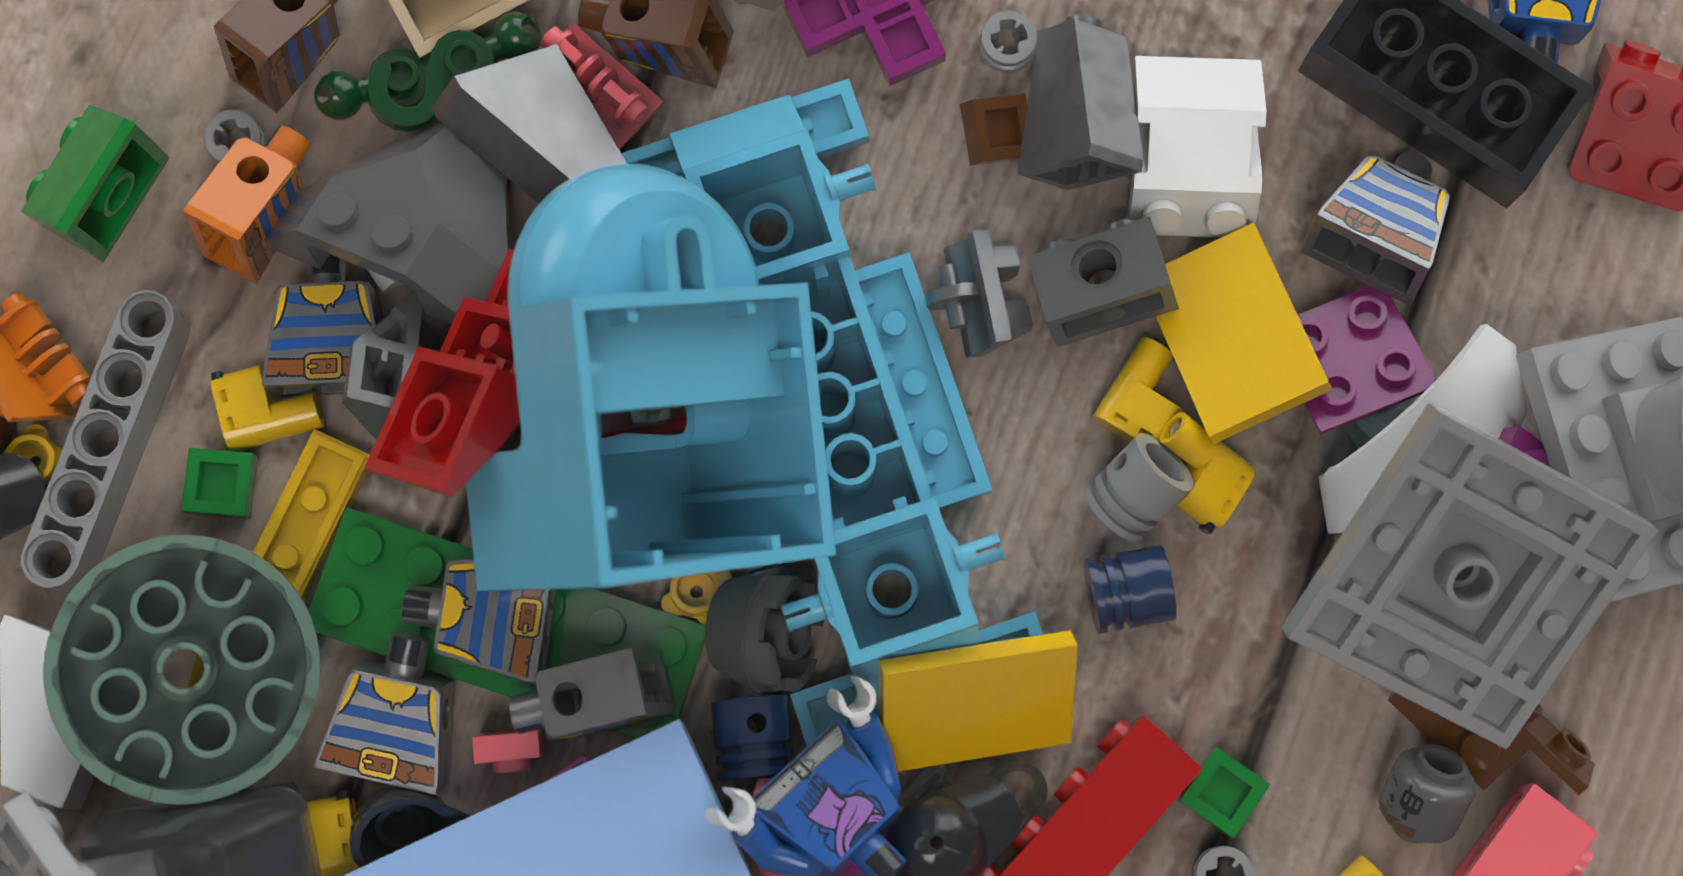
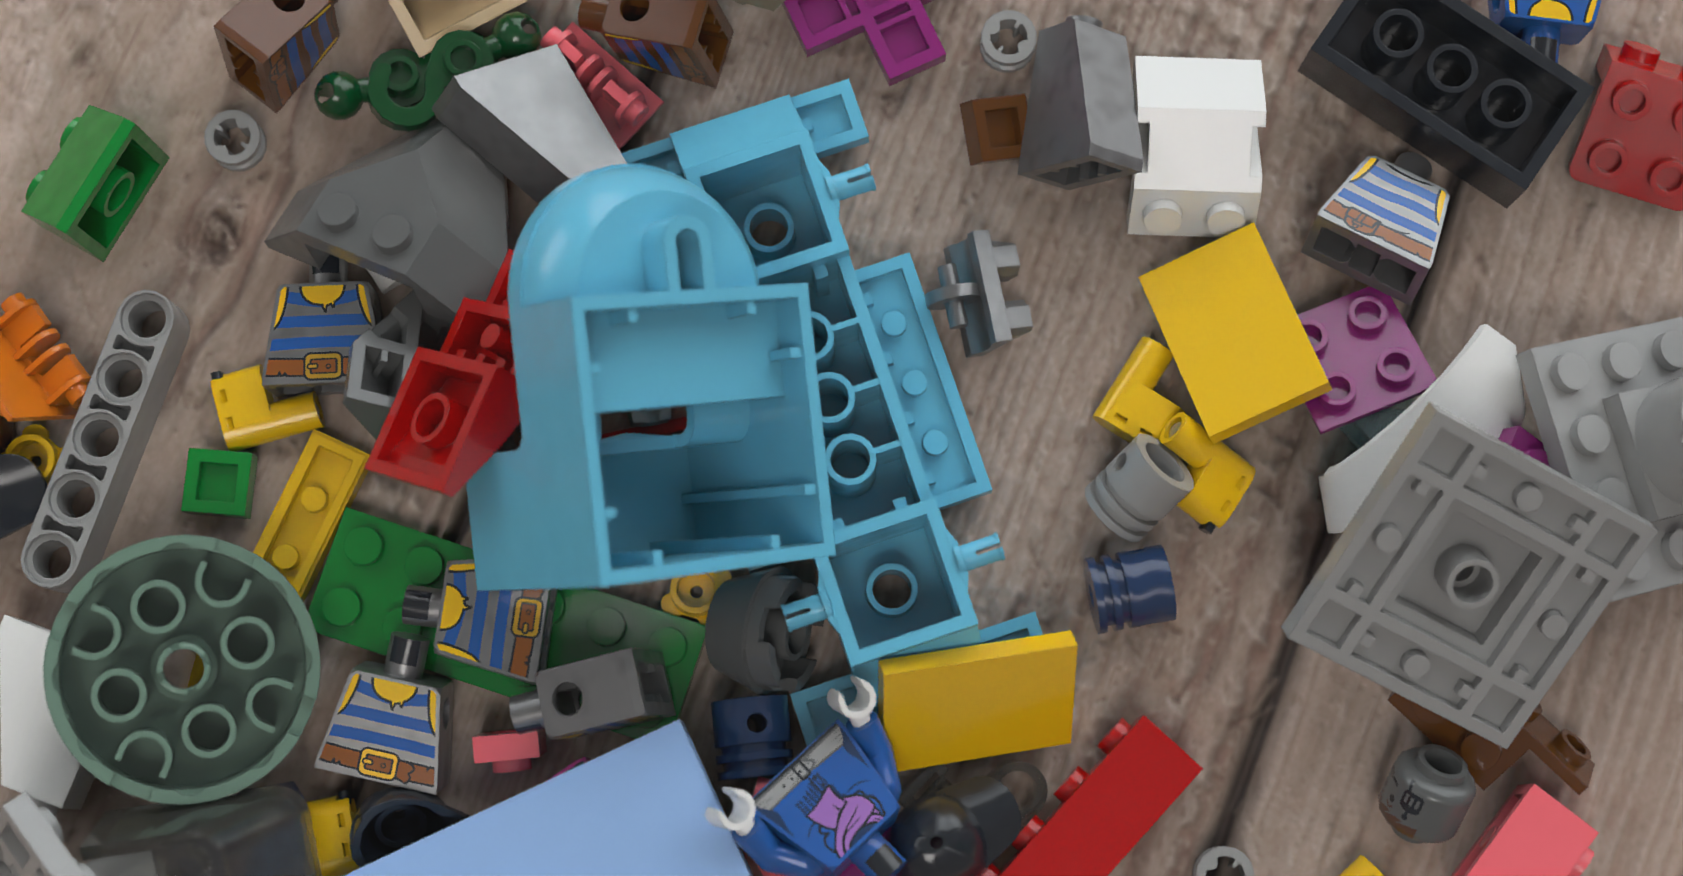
orange torso [183,125,311,285] -> none
dark grey brick [1027,216,1179,347] -> none
green plate [1177,747,1271,839] -> none

